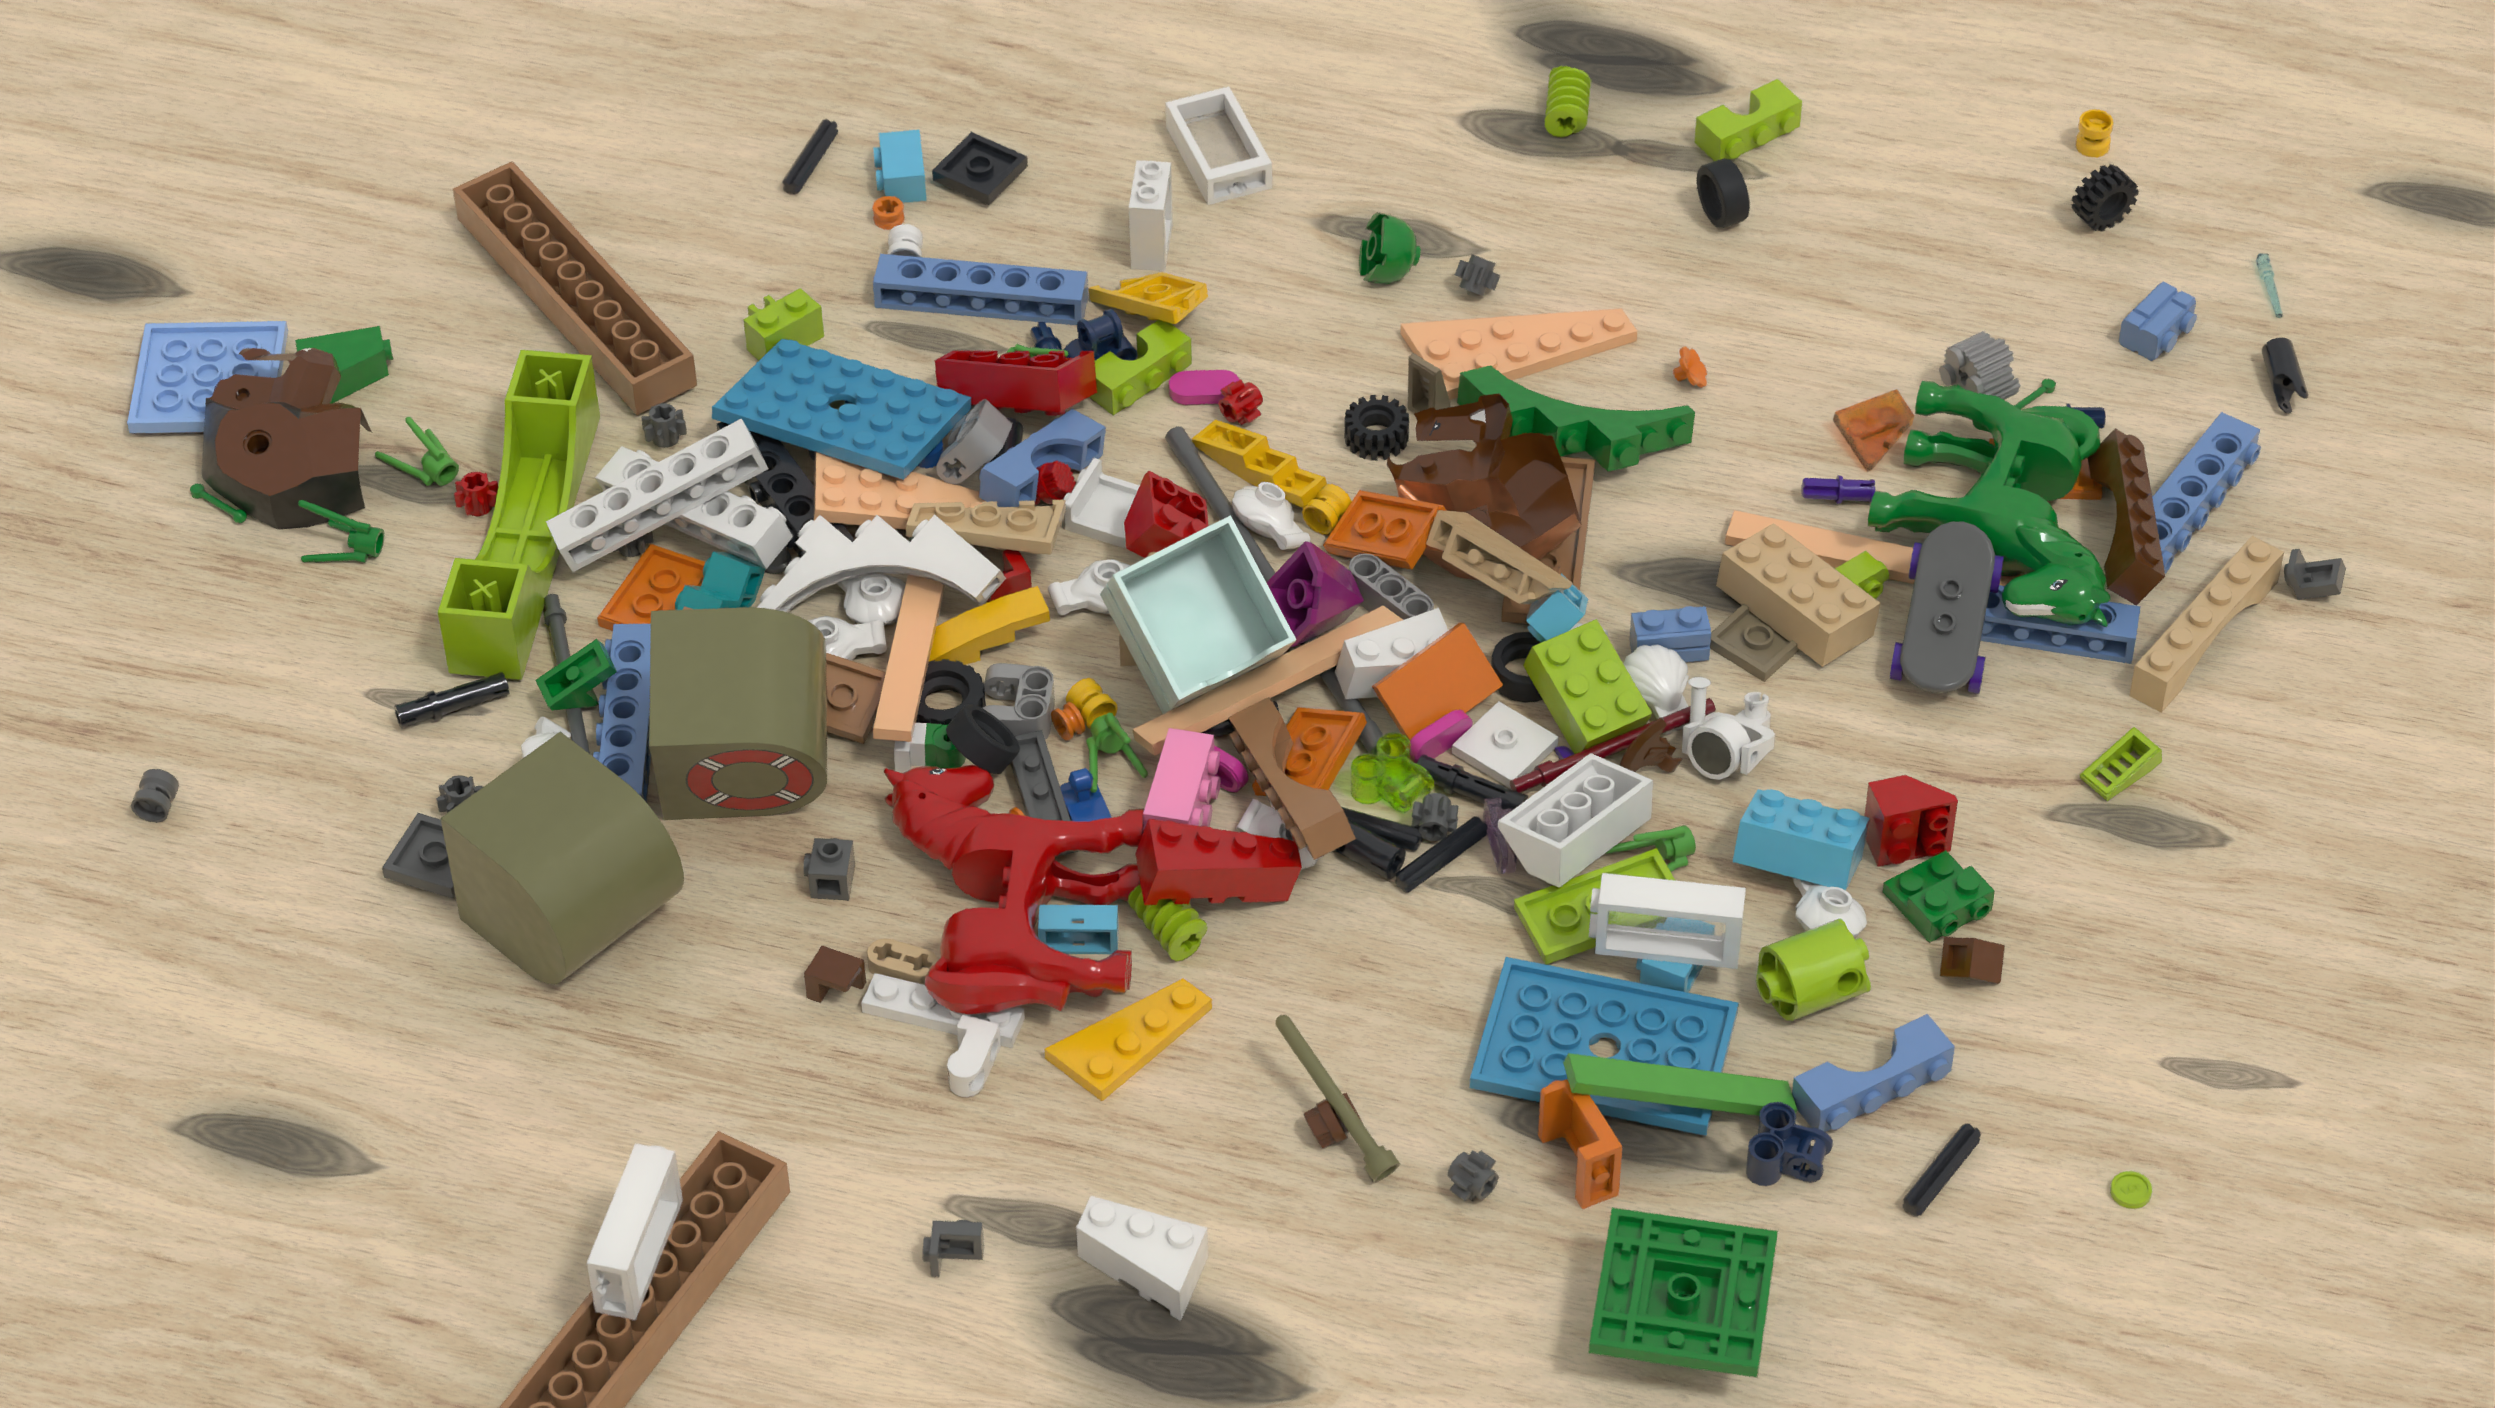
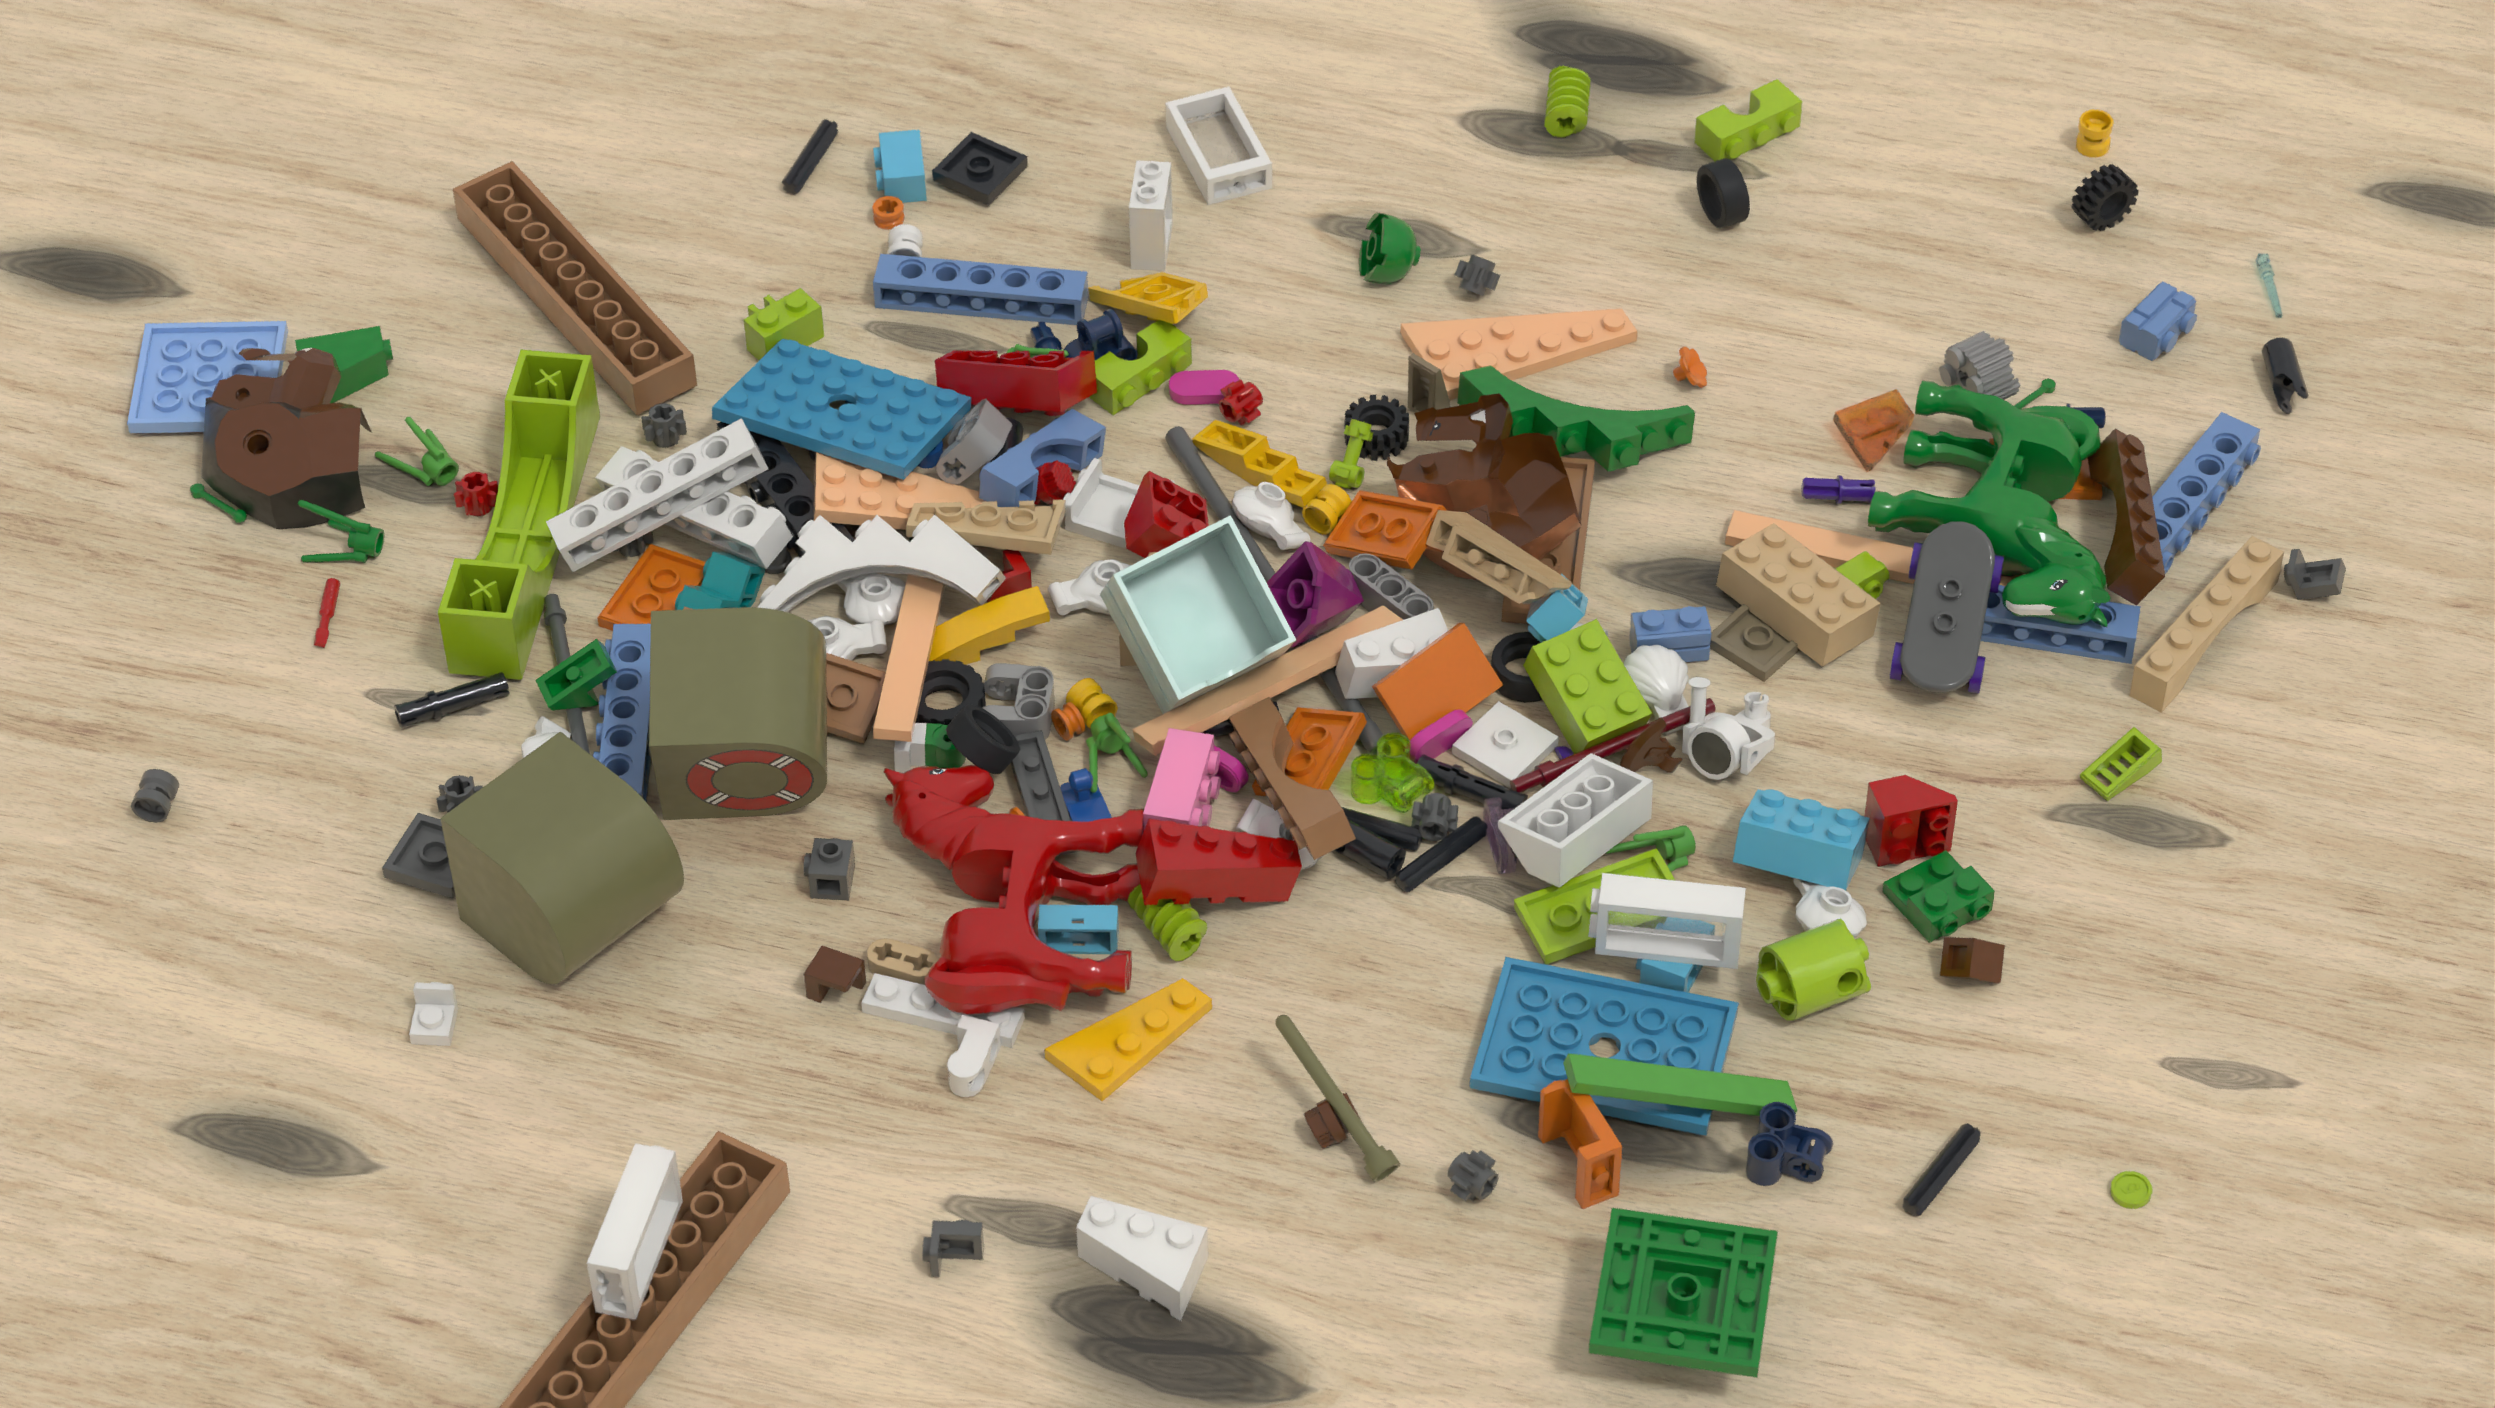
medium blue arch [1792,1014,1955,1132] -> none
none -> red piece [314,578,341,648]
none -> white bracket [409,982,458,1046]
none -> lime bar [1329,419,1373,489]

